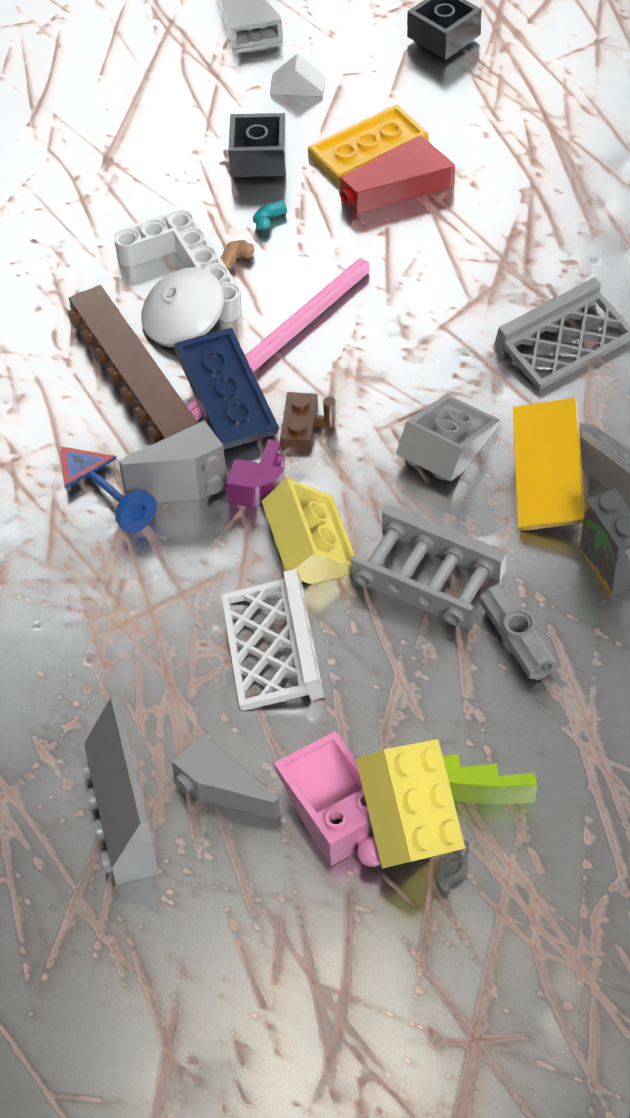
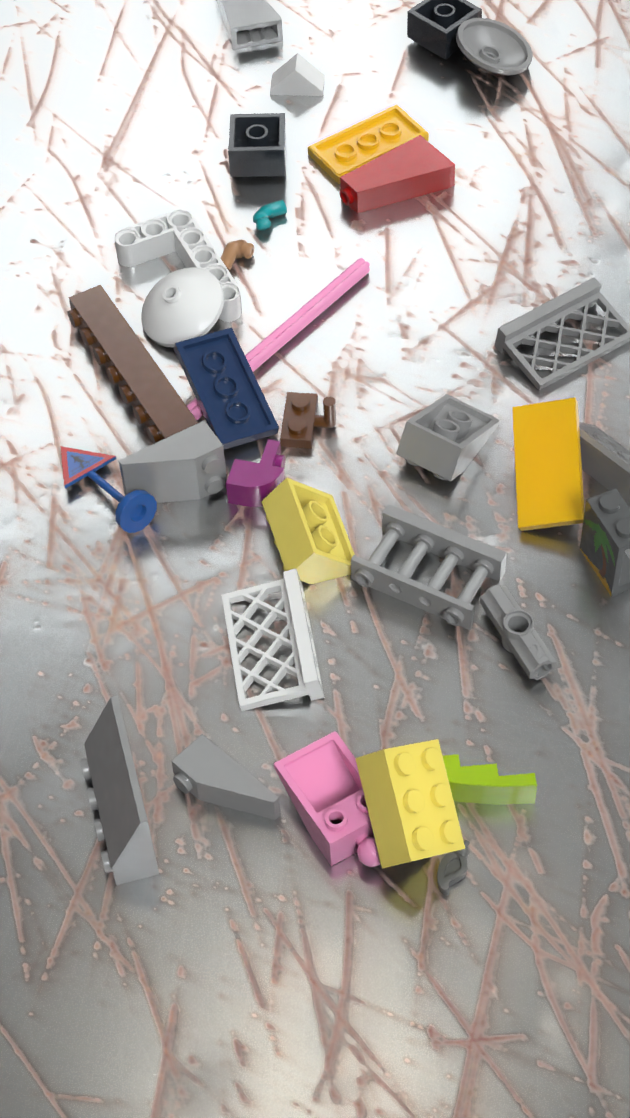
none -> light grey dish [456,18,533,76]

